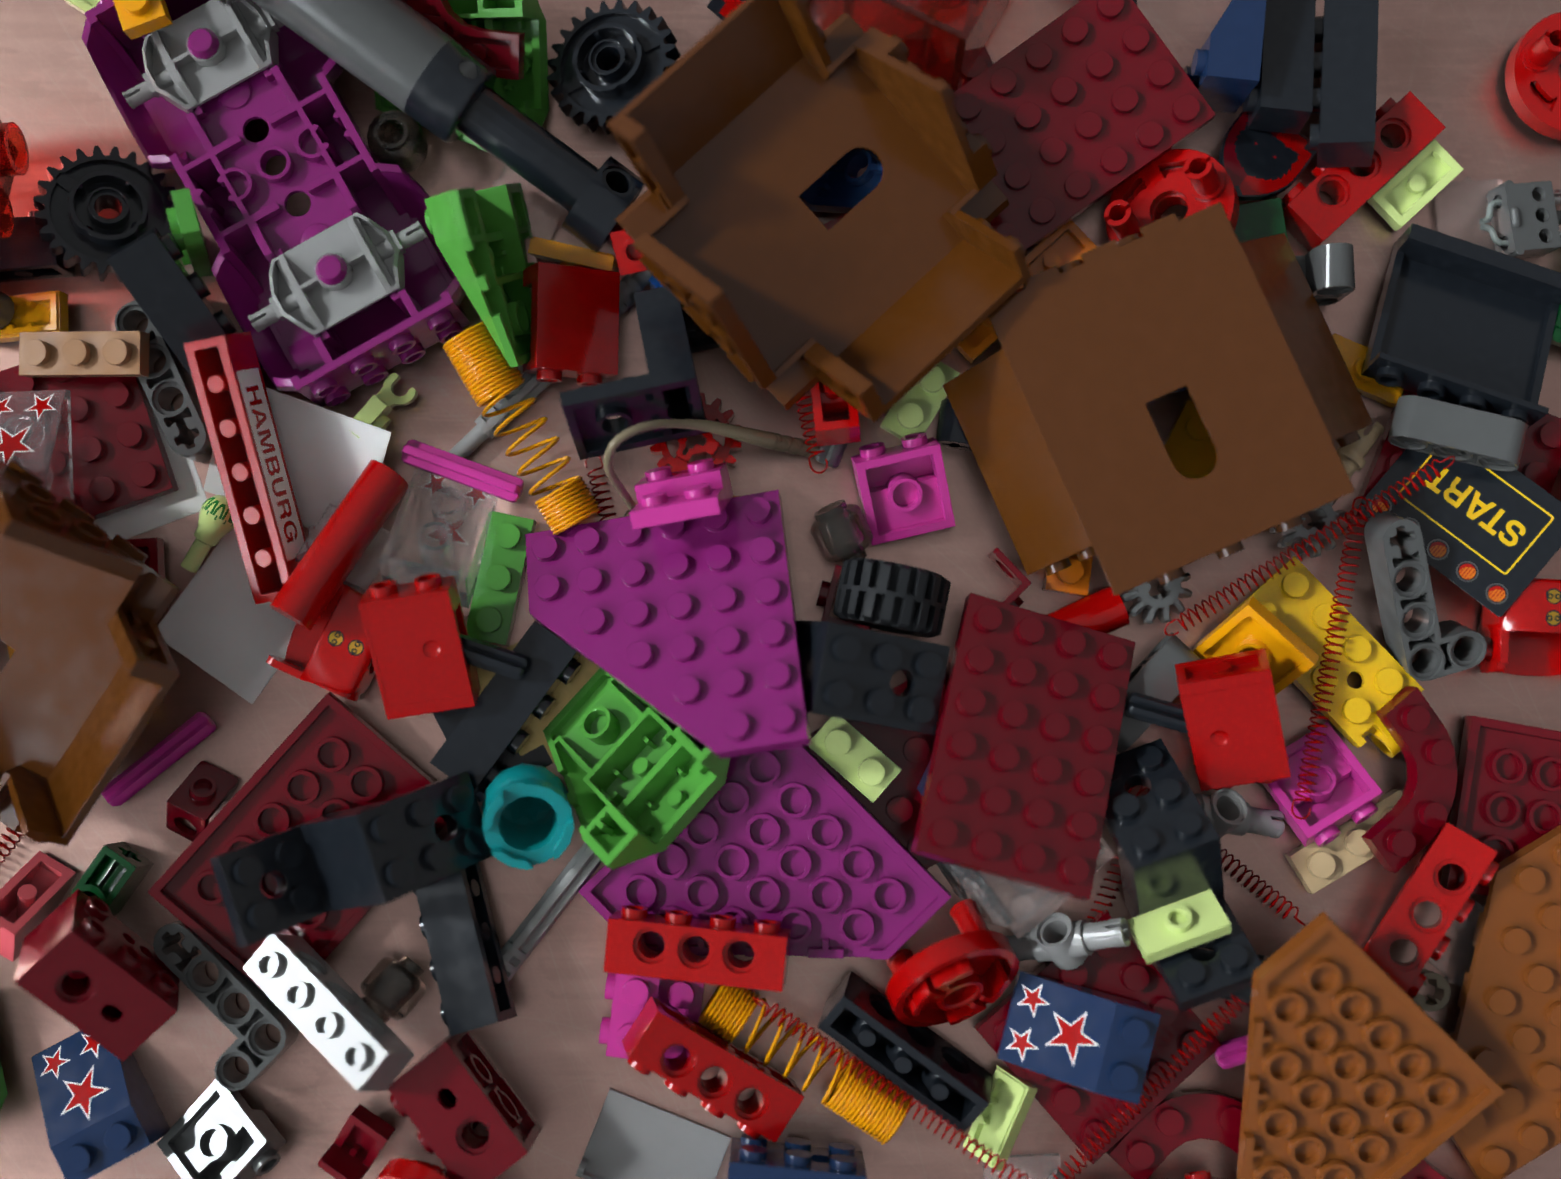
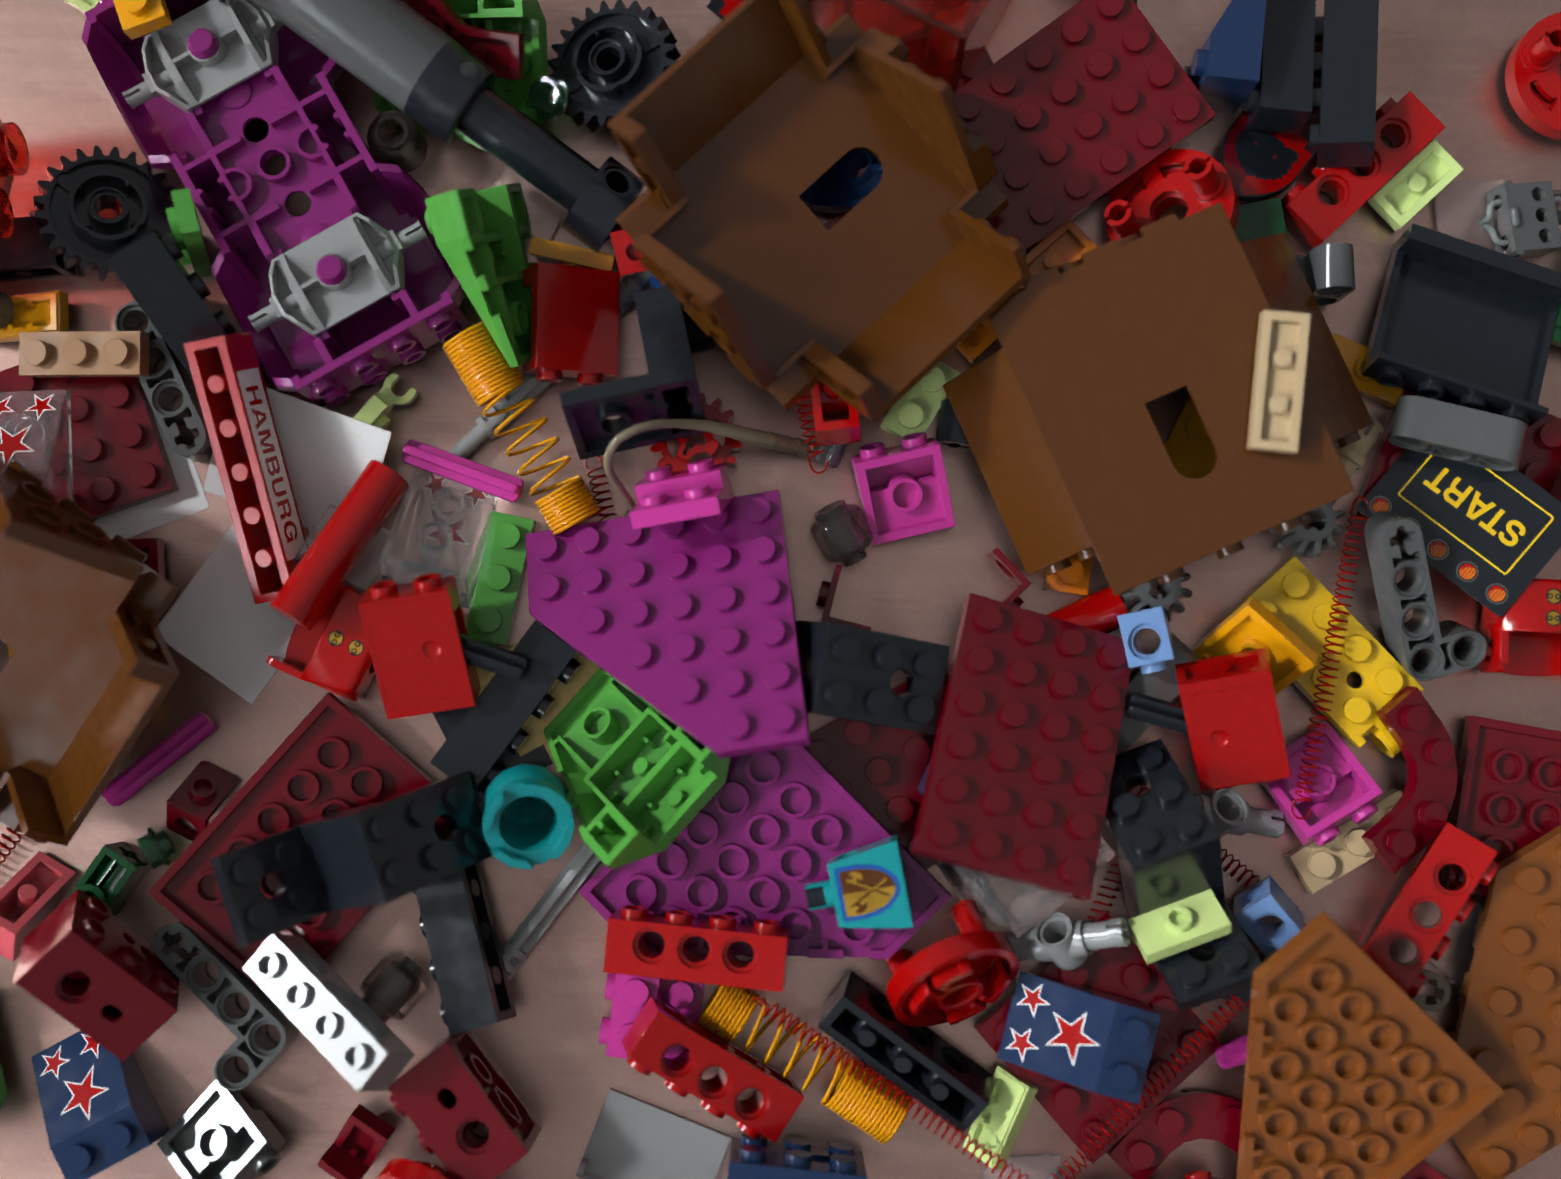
yellowish green piece [181,495,234,573] -> none
yellowish green plate [808,716,902,803] -> none
black tyre [833,558,951,638] -> none
red piece [1164,456,1455,636] -> none
none -> clear green plate [137,827,177,869]
none -> clear green plate [529,77,569,120]
none -> torso [805,835,913,928]
none -> medium blue brick [1117,606,1177,674]
none -> medium blue brick [1234,875,1304,958]
none -> tan plate [1246,310,1311,454]

